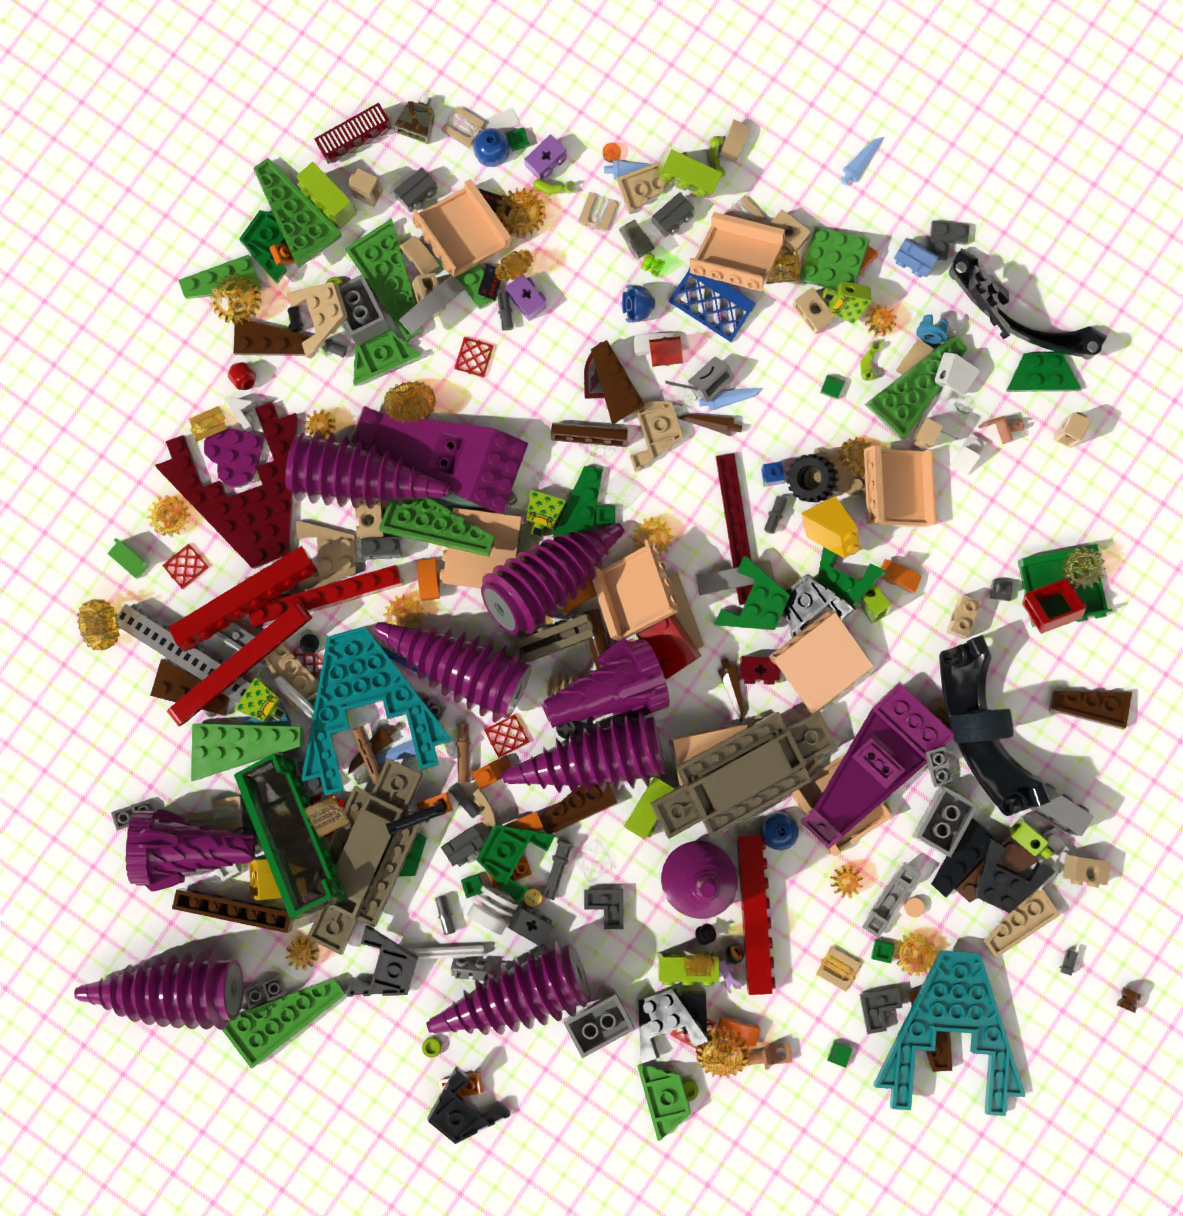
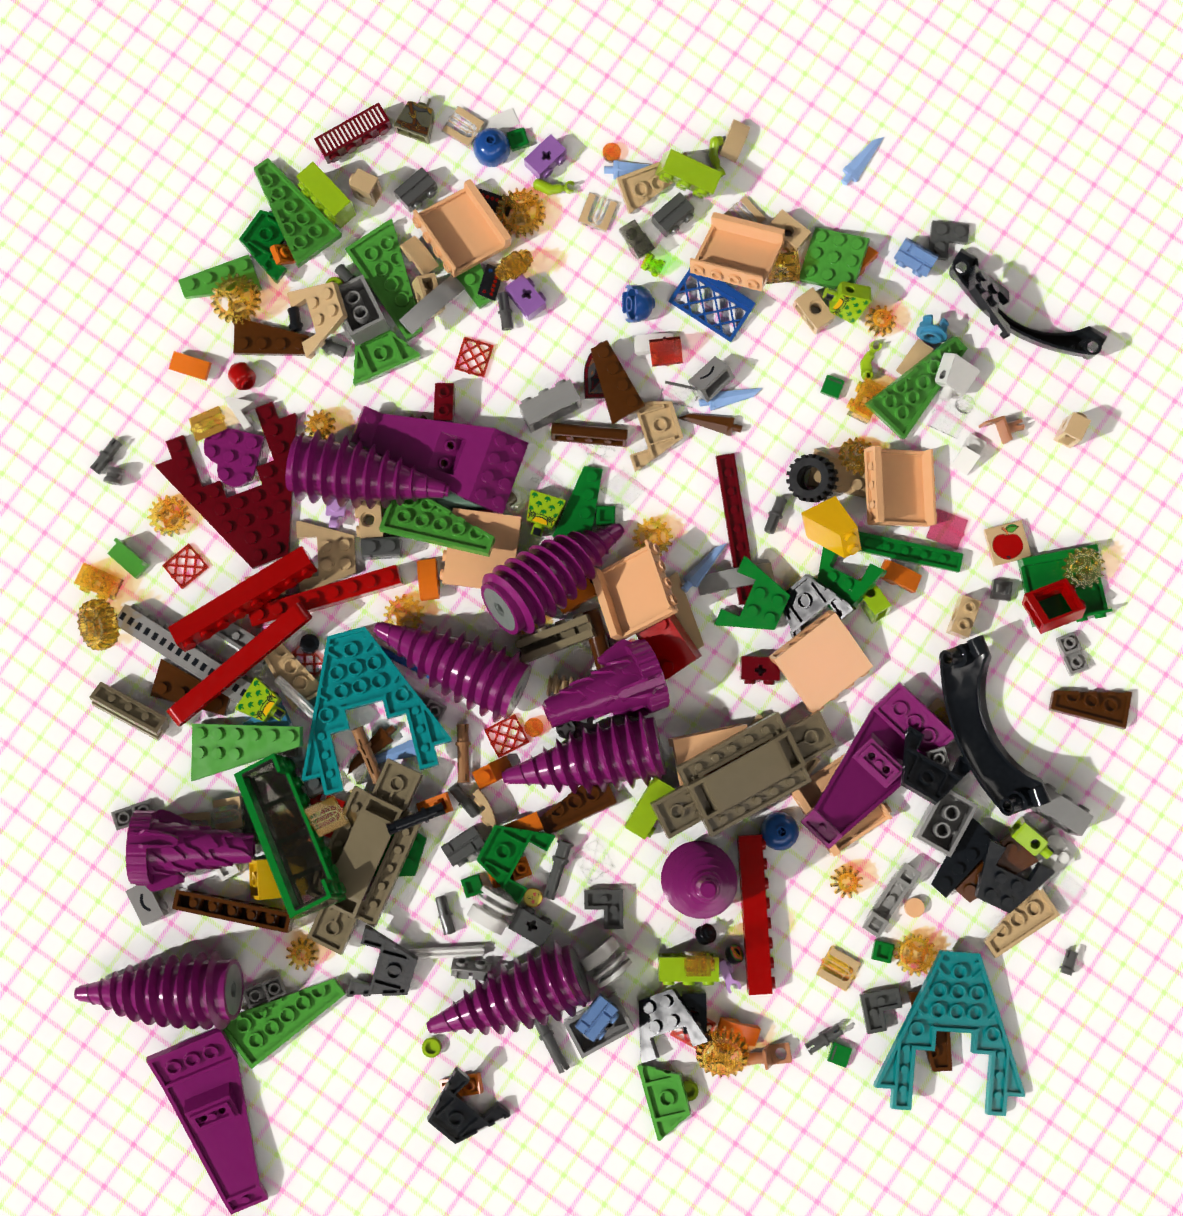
clear yellow gear [384,380,436,423] -> none
reddish brown bar [718,658,745,723] -> none
blue brick [761,461,785,487] -> none
tan brick [911,417,944,449] -> none
black wheel [951,709,1014,743] -> none
green wing [1006,353,1081,392] -> none
tan brick [1063,855,1111,888] -> none
reddish brown wheel [1116,987,1142,1013] -> none
none -> clear yellow brick [74,562,124,602]
none -> dark tan brick [89,681,170,741]
none -> dark grey pin [90,438,123,475]
none -> flat silver wheel [103,466,125,486]
none -> light grey brick [125,885,169,926]
none -> magenta wing [146,1028,268,1215]
none -> orange slope [169,351,212,381]
none -> lavender plate [325,498,347,530]
none -> dark grey pin [334,264,357,283]
none -> dark red brick [433,383,456,423]
none -> light grey brick [519,379,581,433]
none -> clear orange tile [524,718,544,737]
none -> dark grey pin [534,1019,570,1074]
none -> medium blue brick [575,993,619,1042]
none -> white wheel [580,935,632,988]
none -> light blue bar [681,543,727,593]
none -> dark grey pin [804,1023,844,1055]
none -> clear yellow brick [846,377,886,425]
none -> green plate [858,531,963,573]
none -> black wing [901,726,970,805]
none -> clear pink piece [926,509,968,550]
none -> tile [983,520,1032,567]
none -> light grey slope [1056,632,1089,677]

